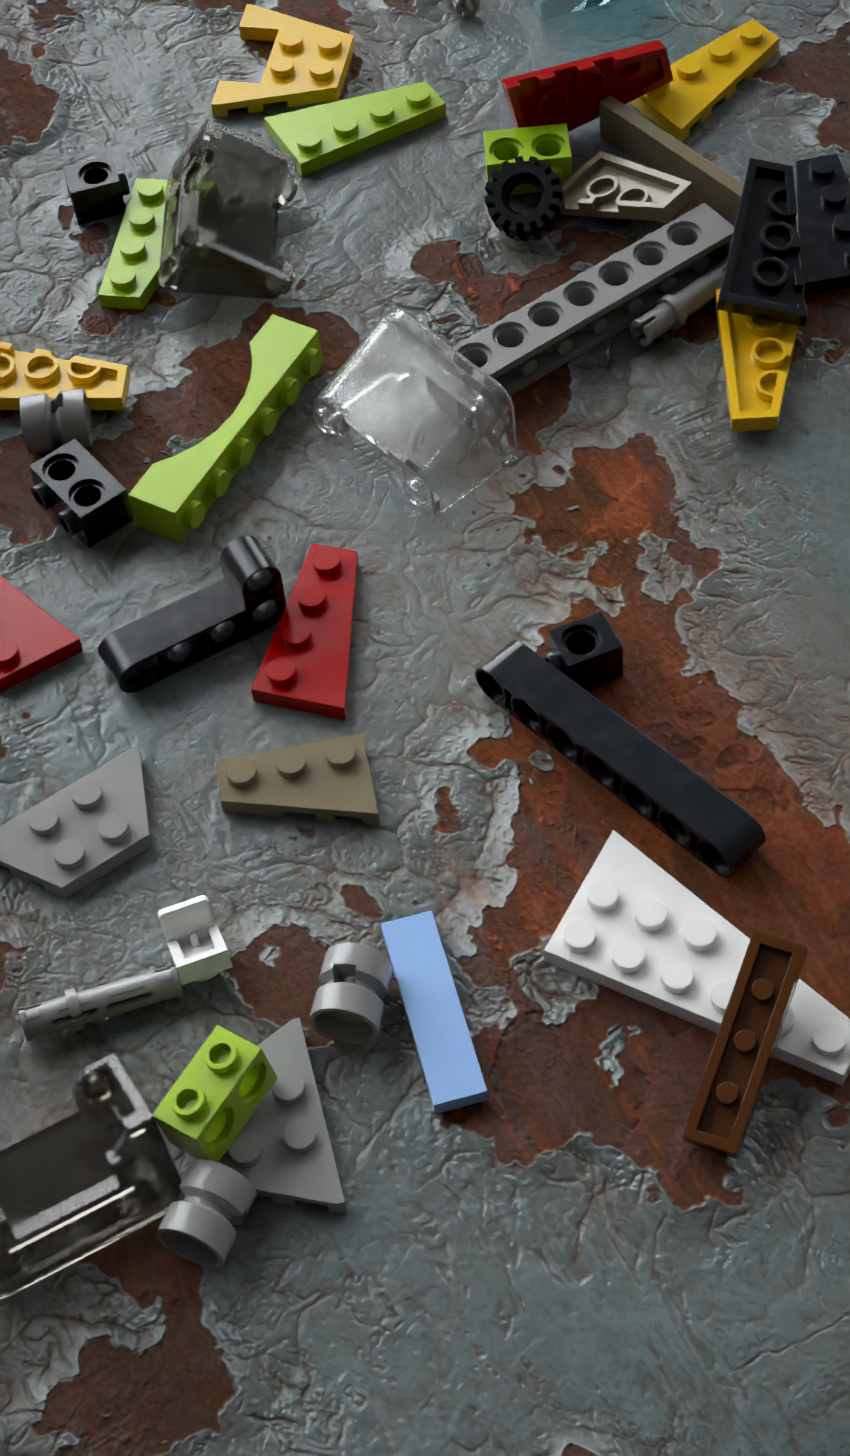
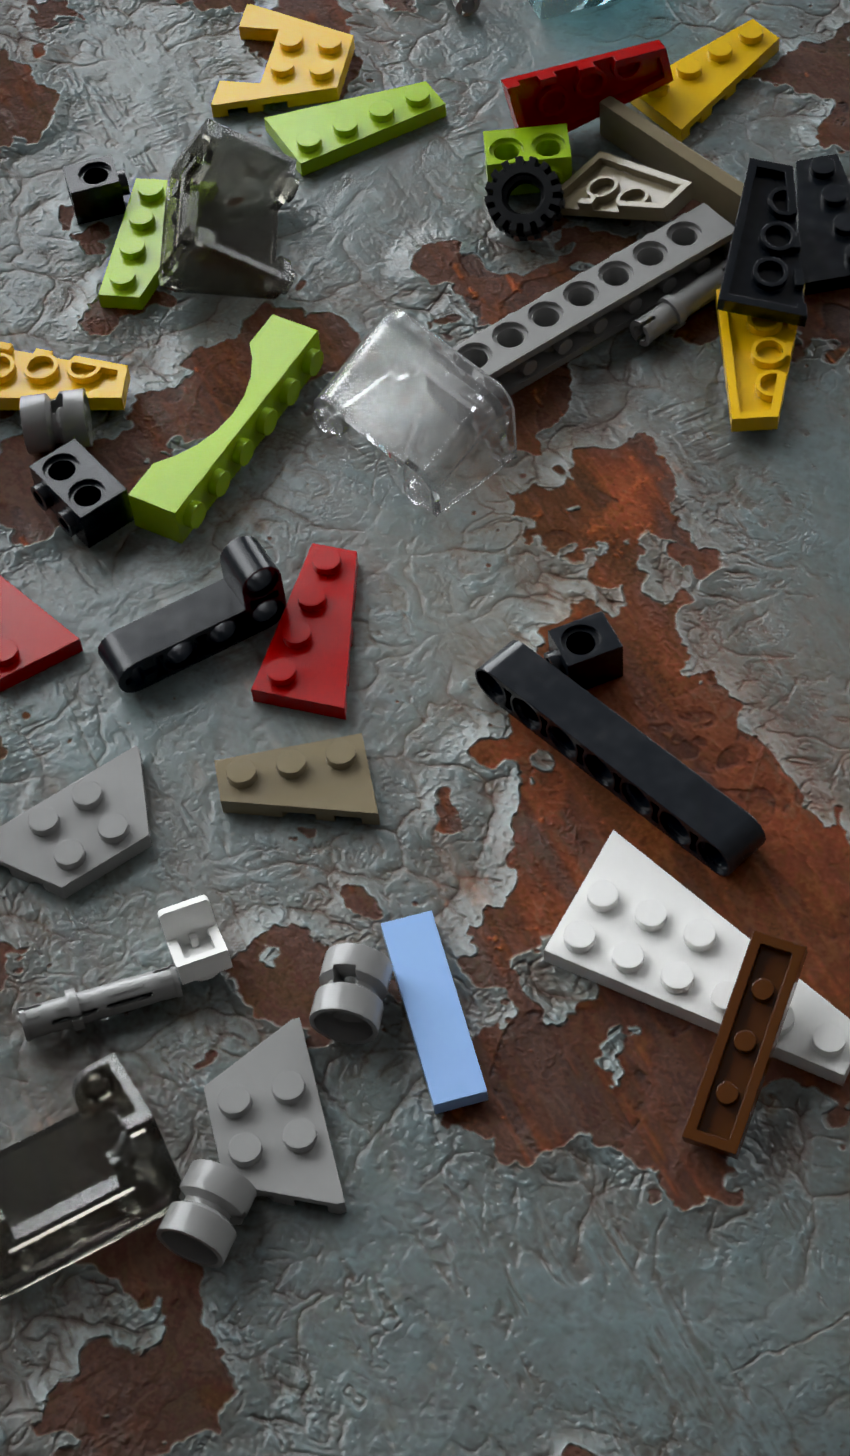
lime brick [152,1025,278,1163] -> none

